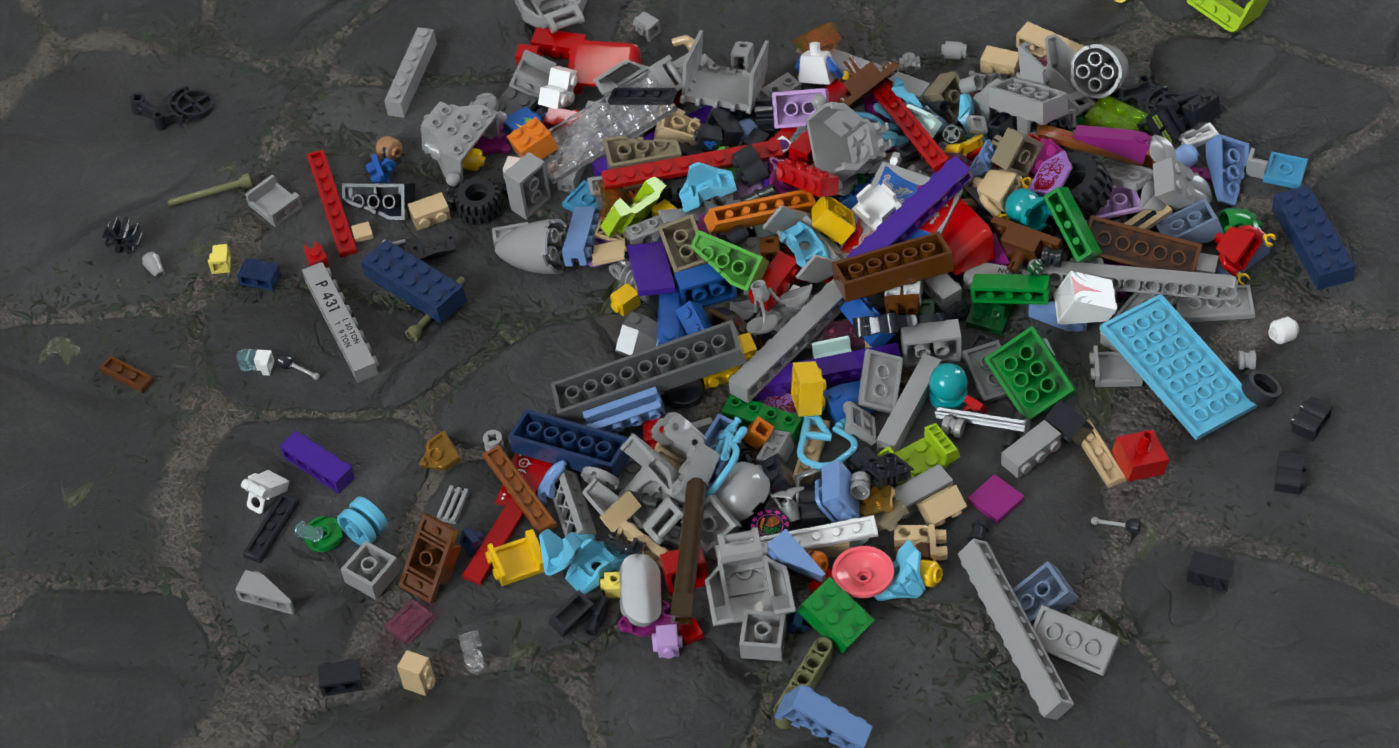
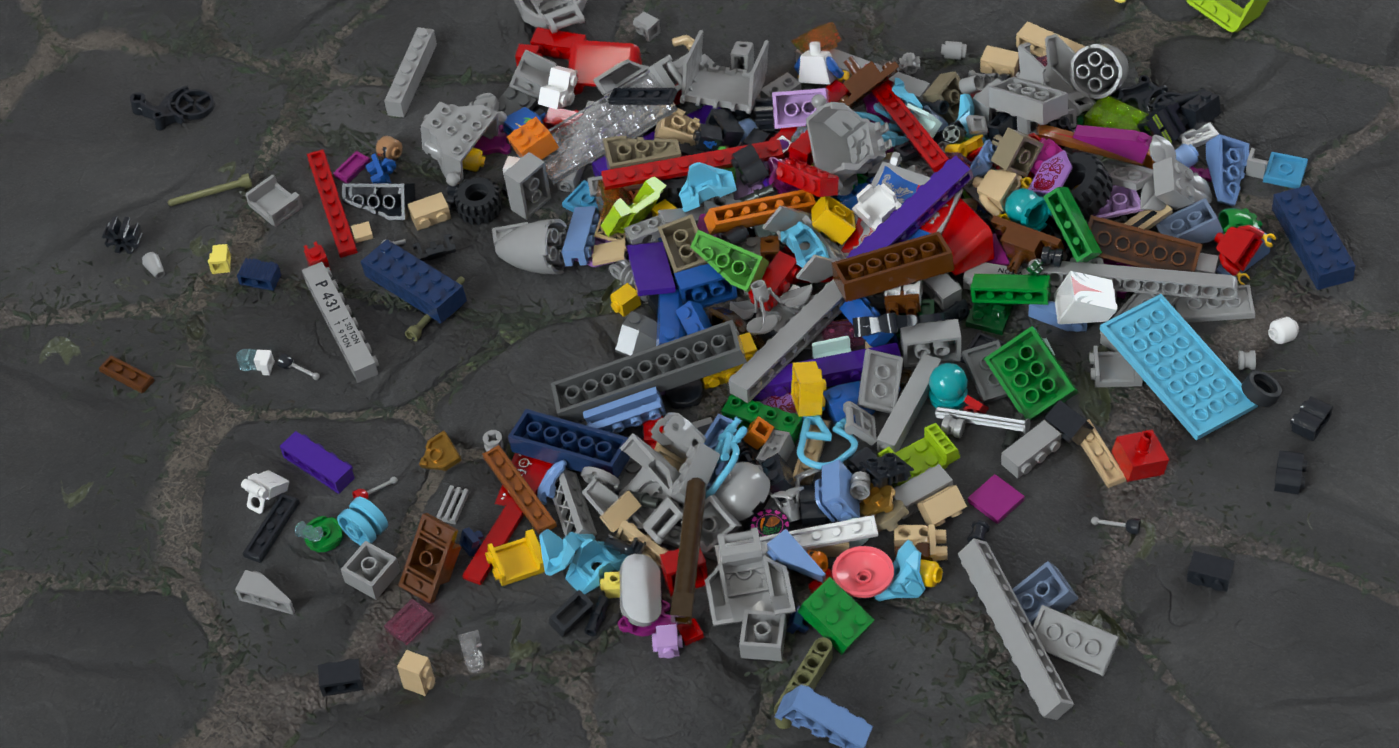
none -> magenta tile [333,151,371,183]
none -> hinge [352,477,398,500]

